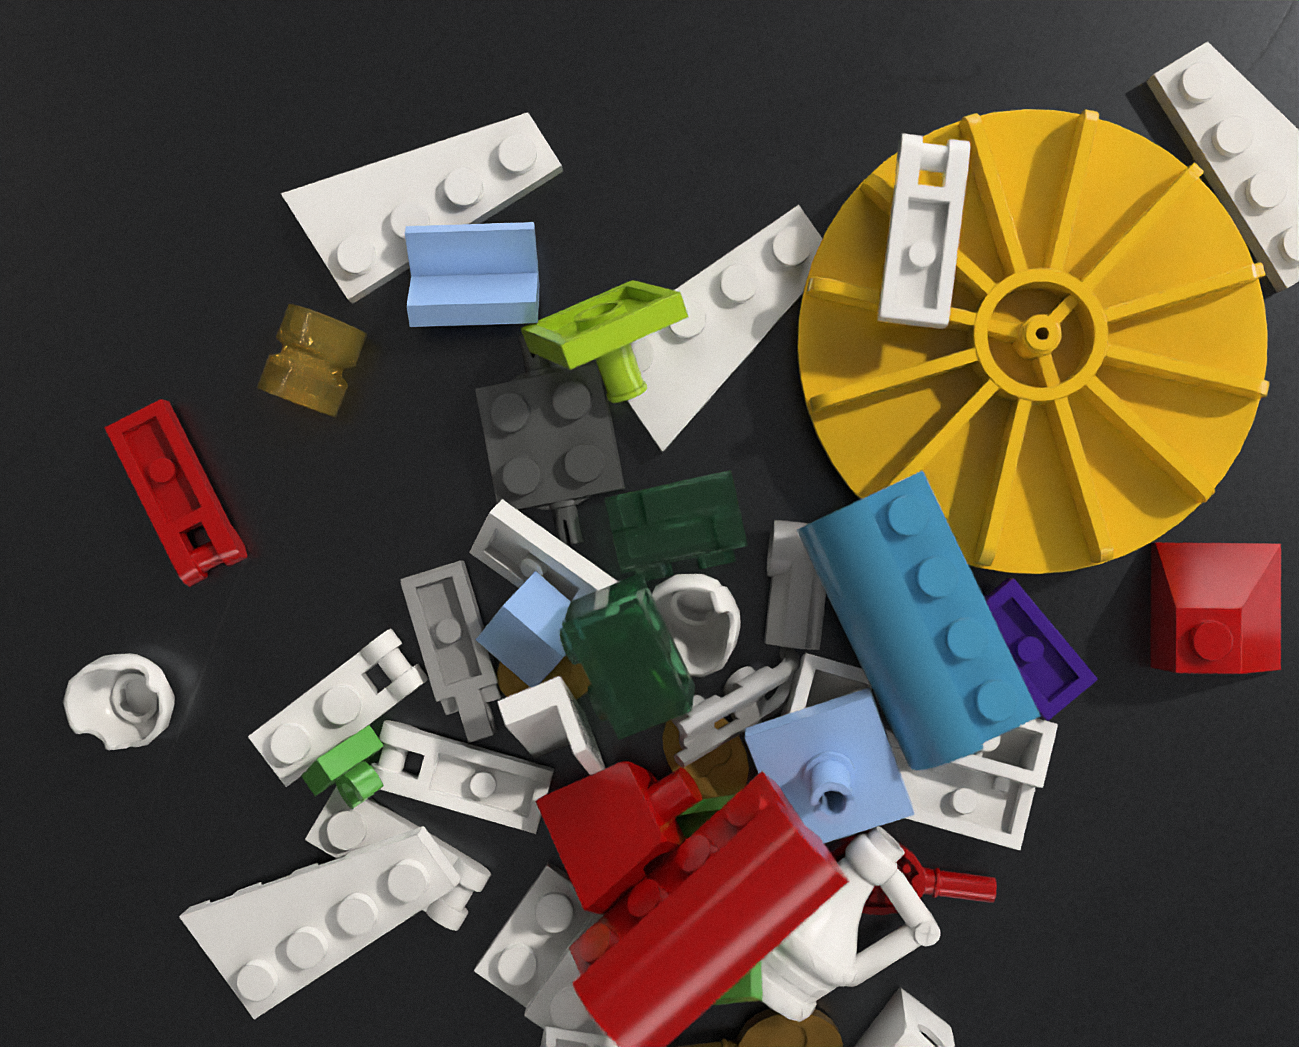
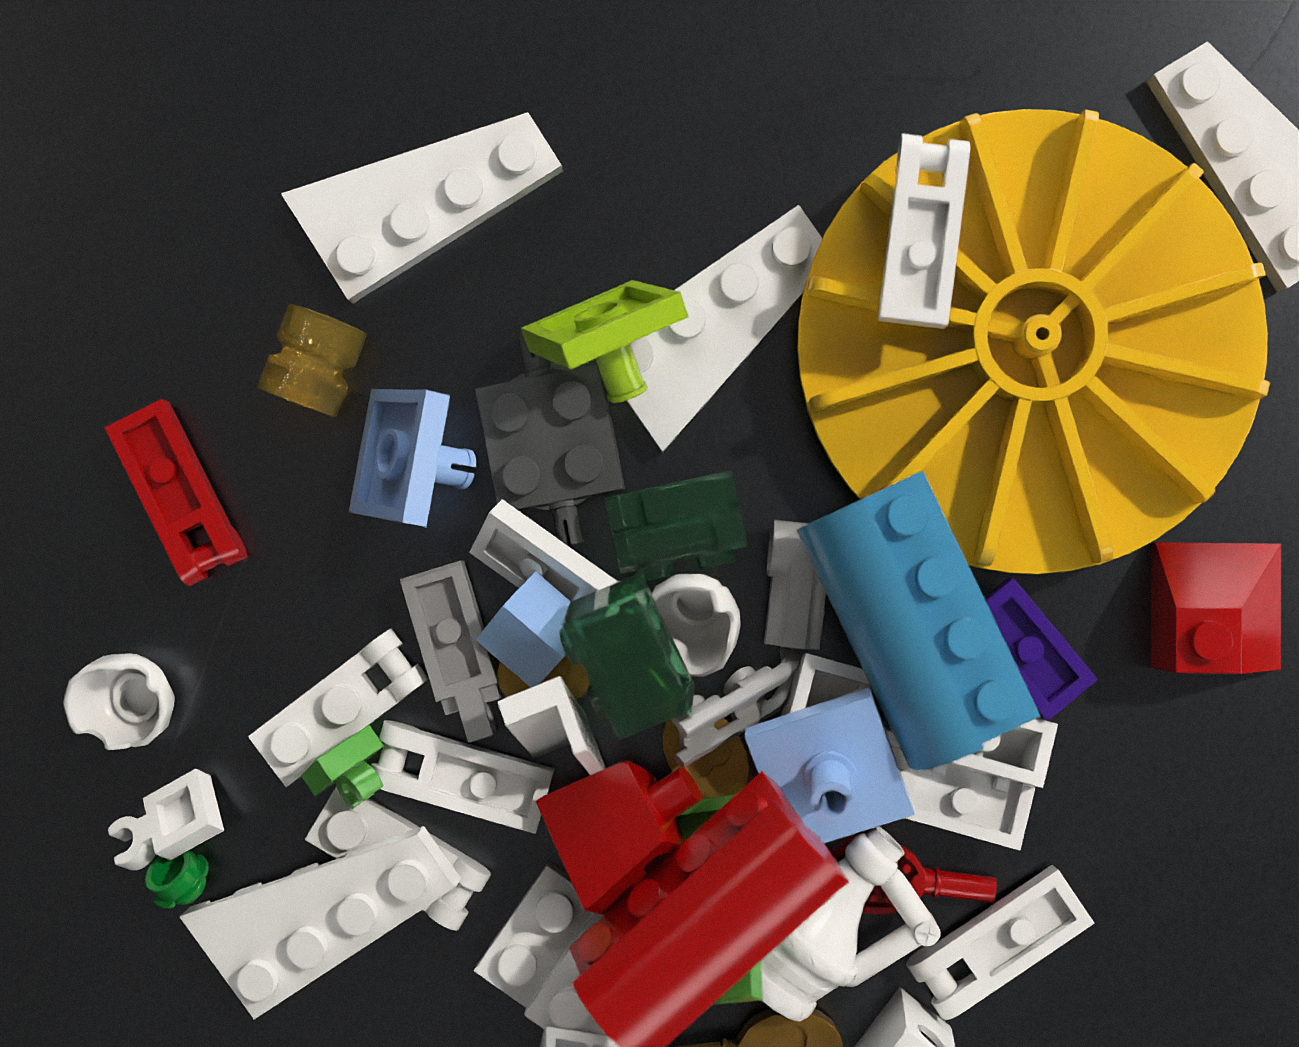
light blue panel [405,222,540,327] -> none
none -> white plate [108,769,224,870]
none -> green plate [145,851,209,909]
none -> light blue tile [349,389,476,527]
none -> white plate [906,865,1095,1020]

